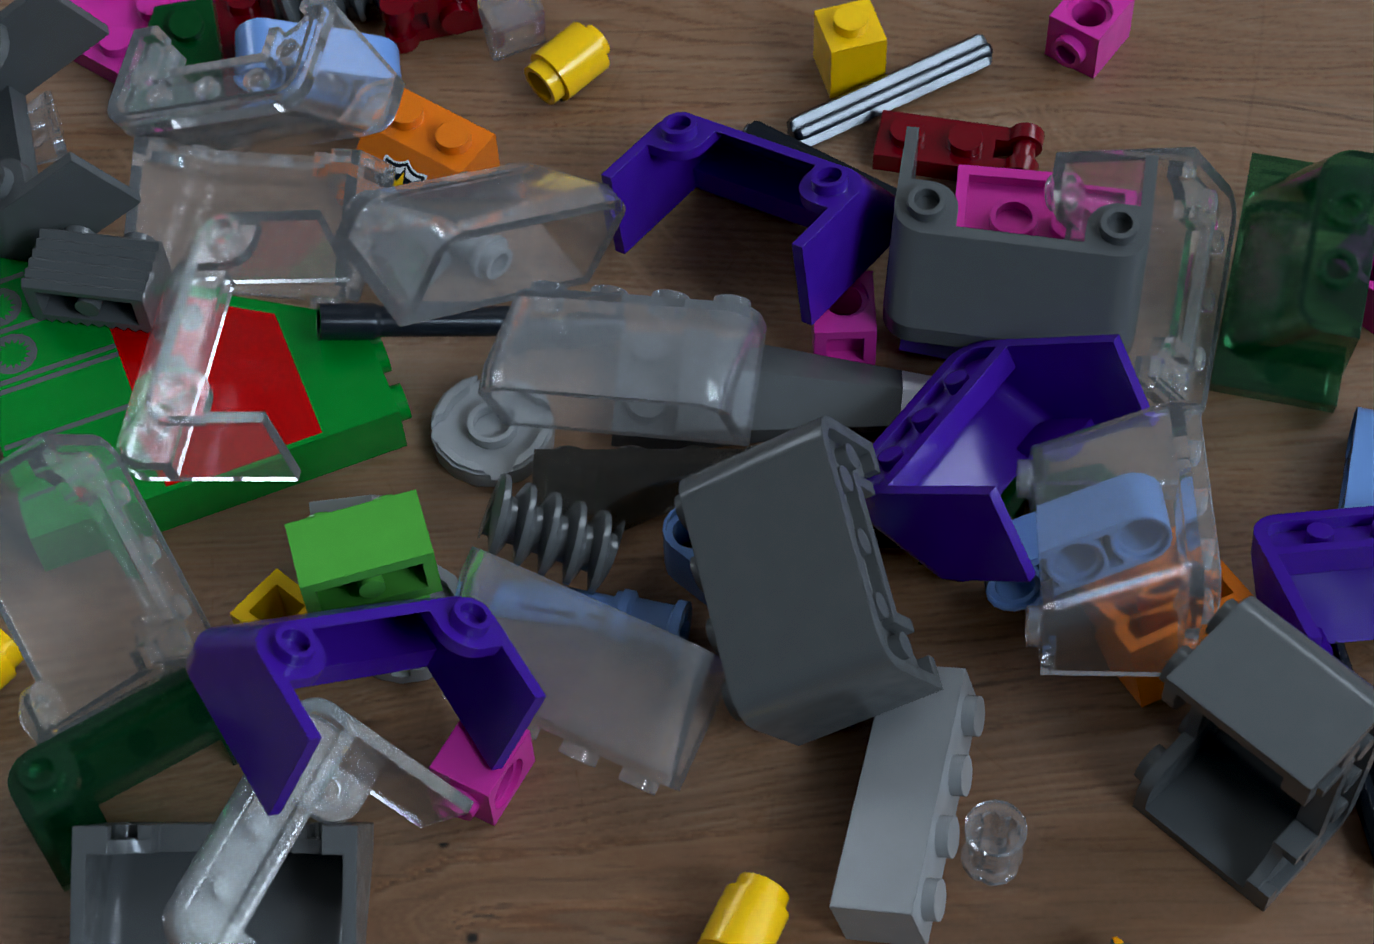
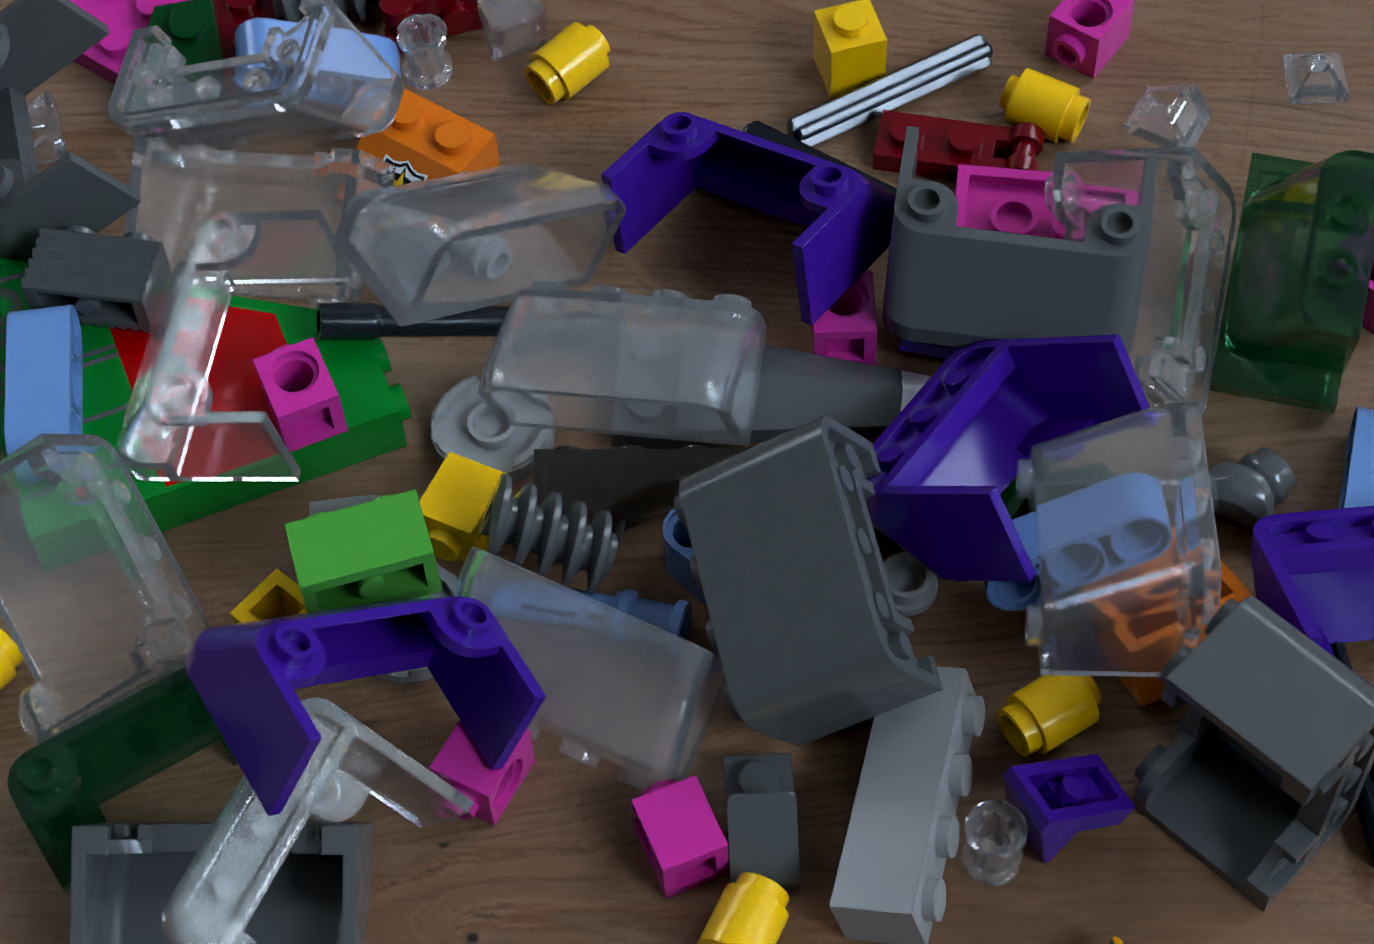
none -> medium blue beam [4,304,83,472]
none -> dark pink brick [252,337,348,453]
none -> clear bush [397,14,453,90]
none -> yellow brick [420,451,507,567]
none -> dark pink brick [631,775,729,899]
none -> dark grey slope [723,753,800,891]
none -> light grey plate [883,552,938,616]
none -> yellow brick [997,664,1102,757]
none -> yellow brick [999,68,1091,143]
none -> dark purple slope [1003,754,1136,863]
none -> clear slope [1123,84,1211,154]
none -> dark grey animal [1181,447,1295,530]
none -> clear slope [1281,52,1350,105]

